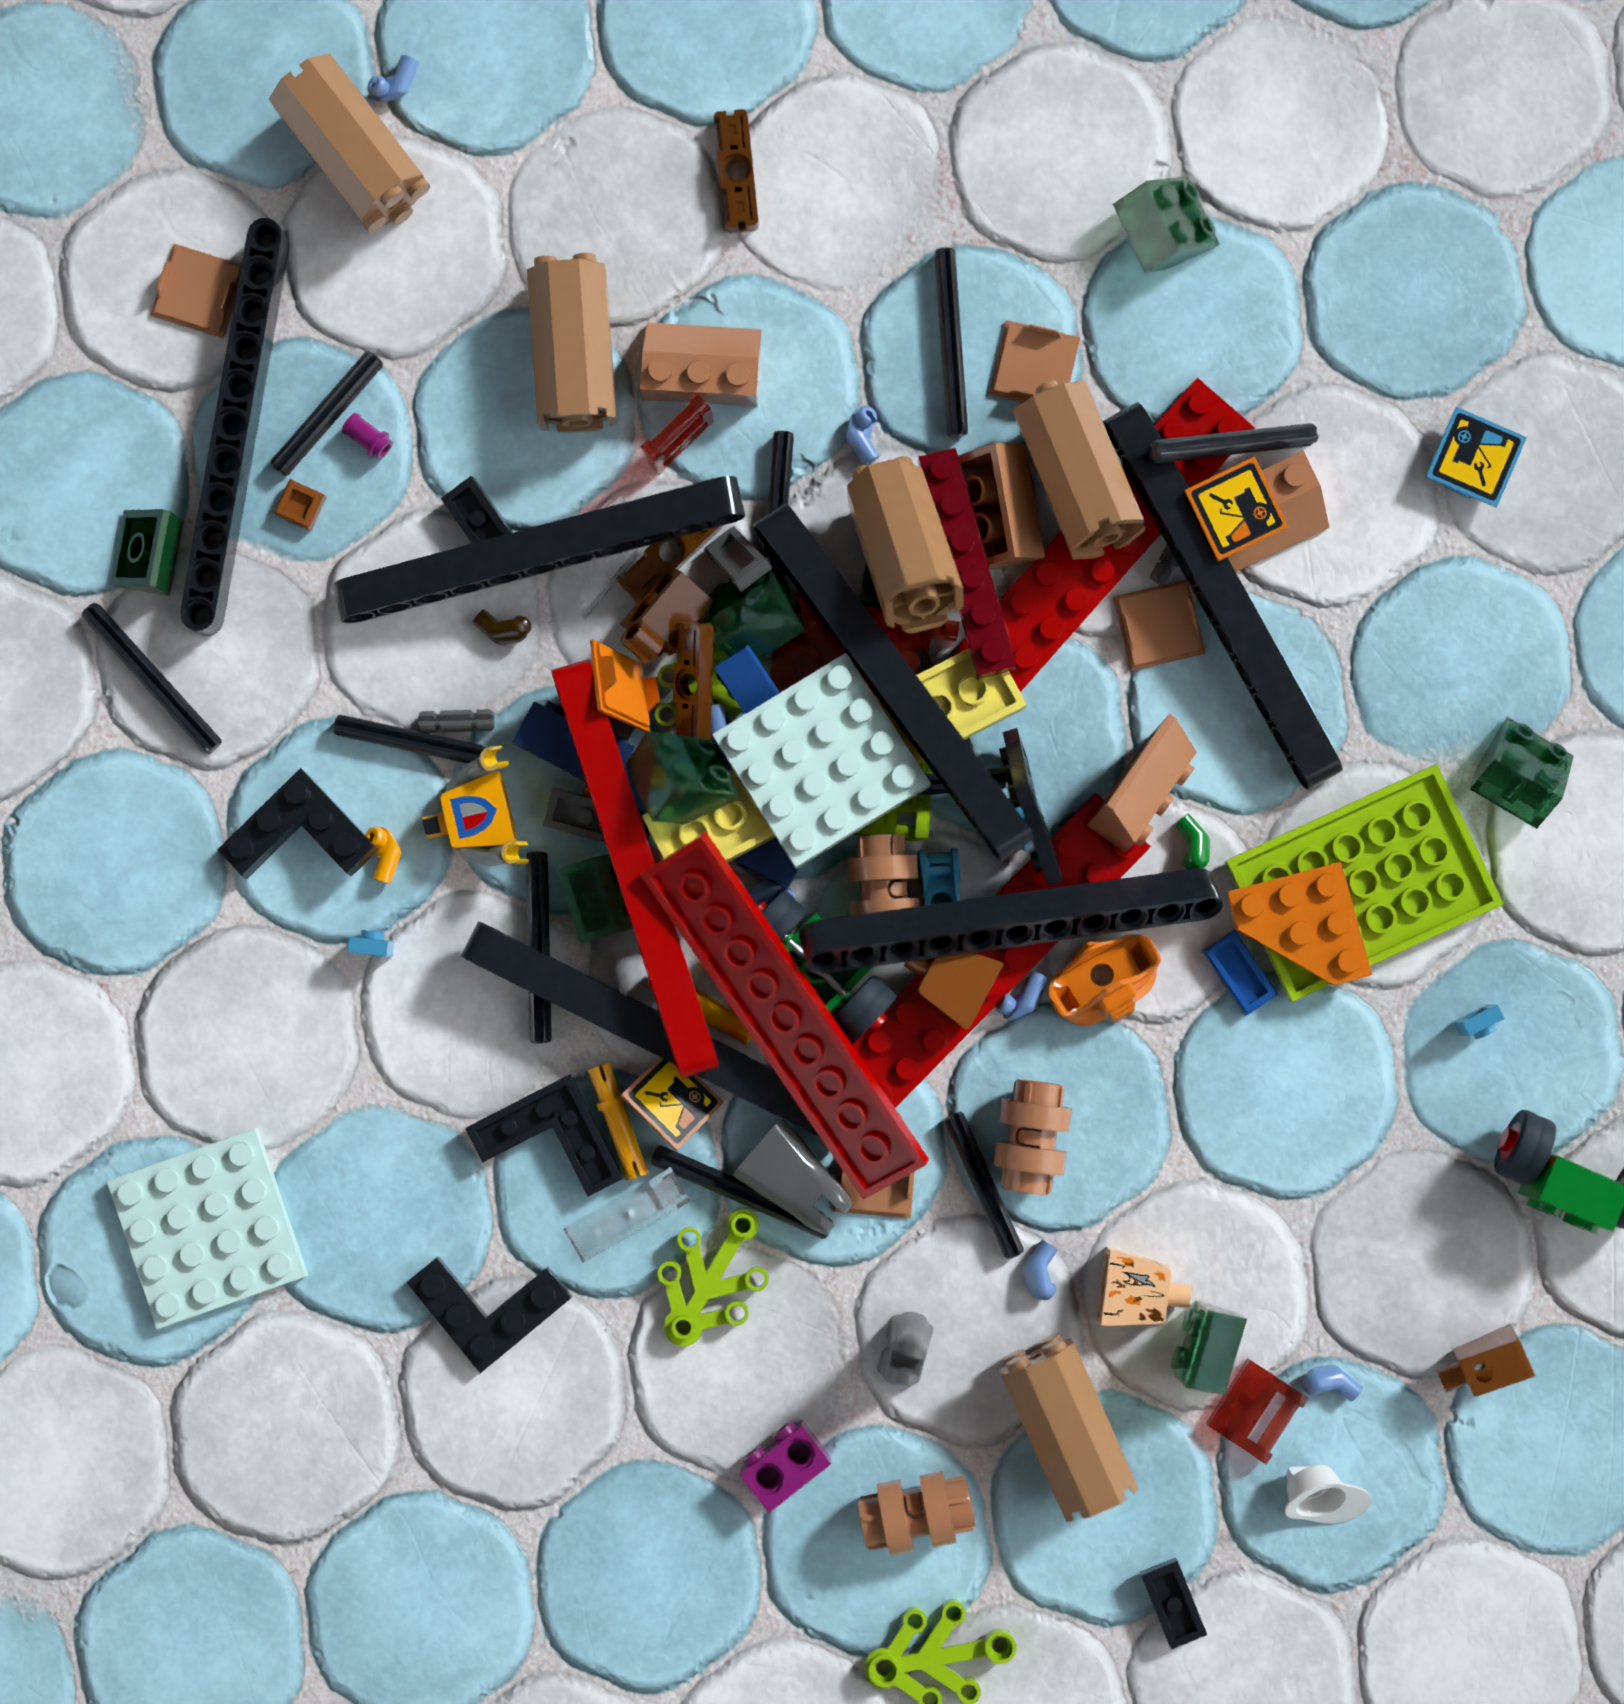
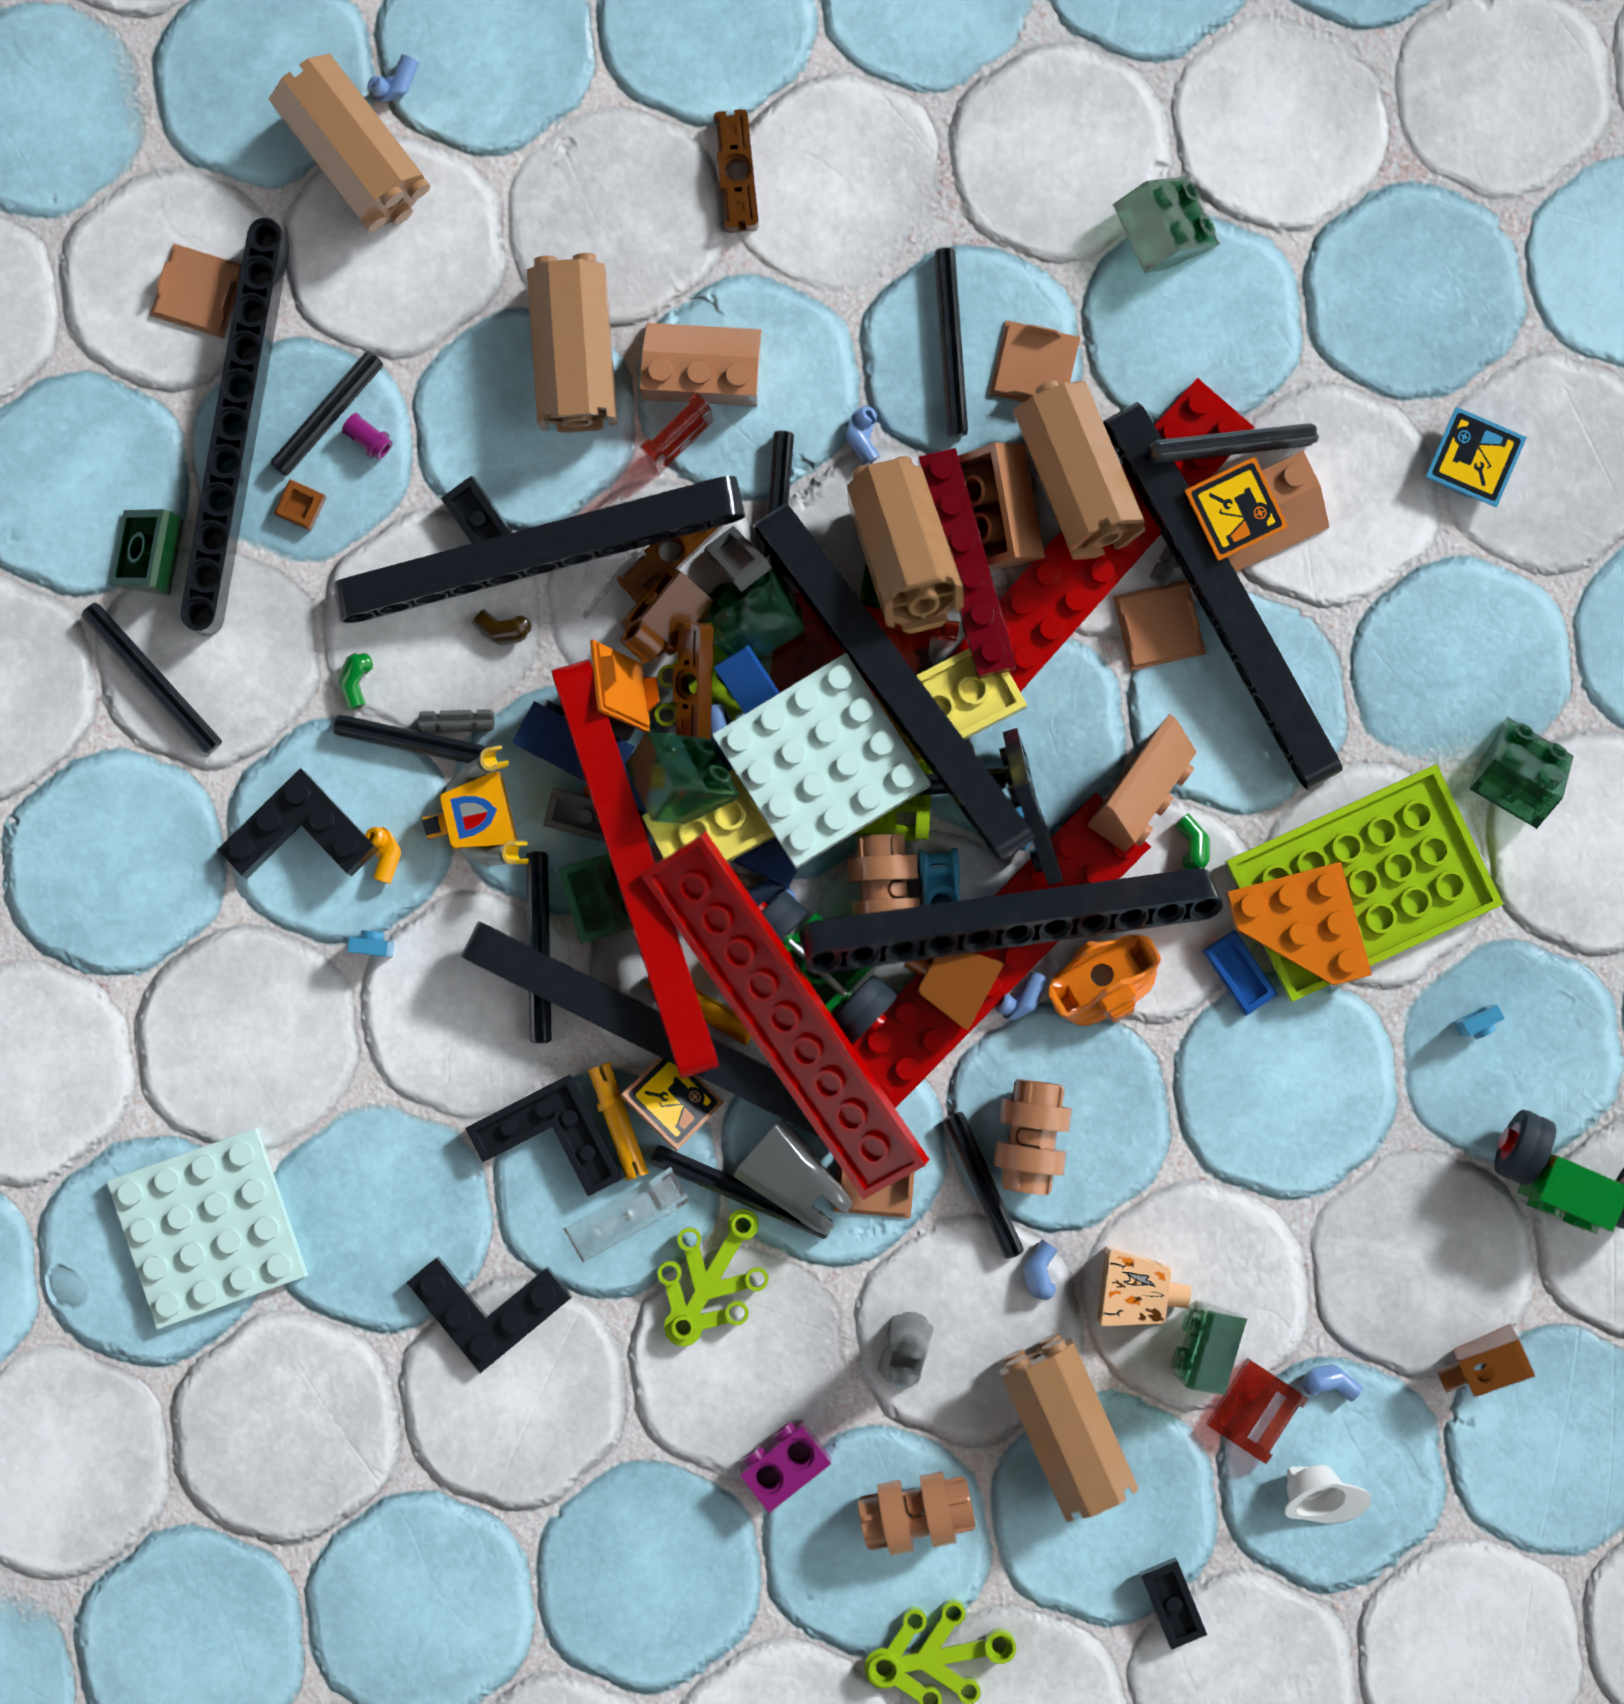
none -> green arm [338,653,373,711]

